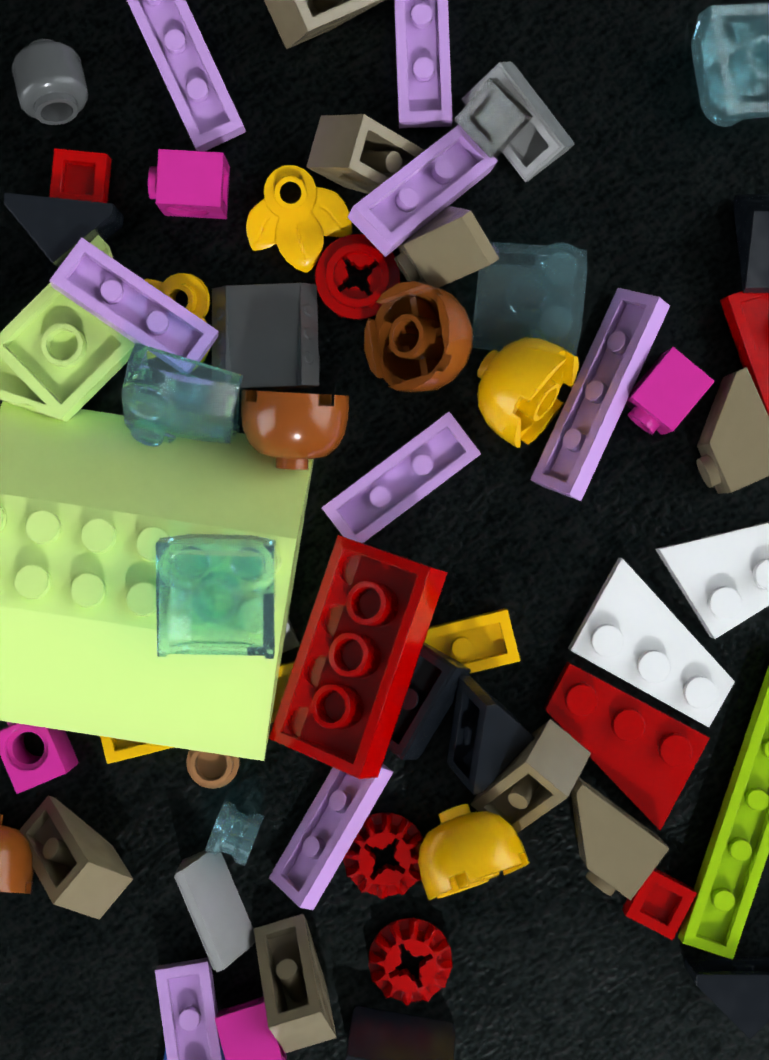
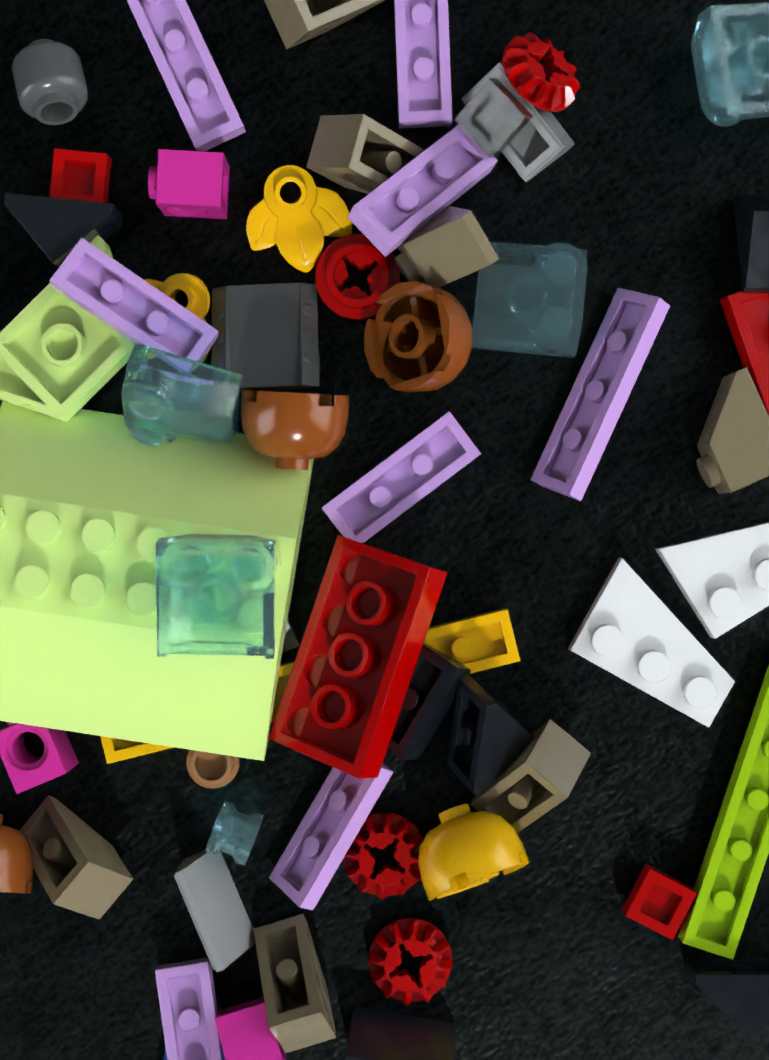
yellow cylinder [477,337,579,448] -> none
red wing [543,661,710,830] -> none
dark tan slope [570,777,669,901] -> none
dark pink brick [625,347,715,435] -> none
none -> red gear [502,32,580,112]

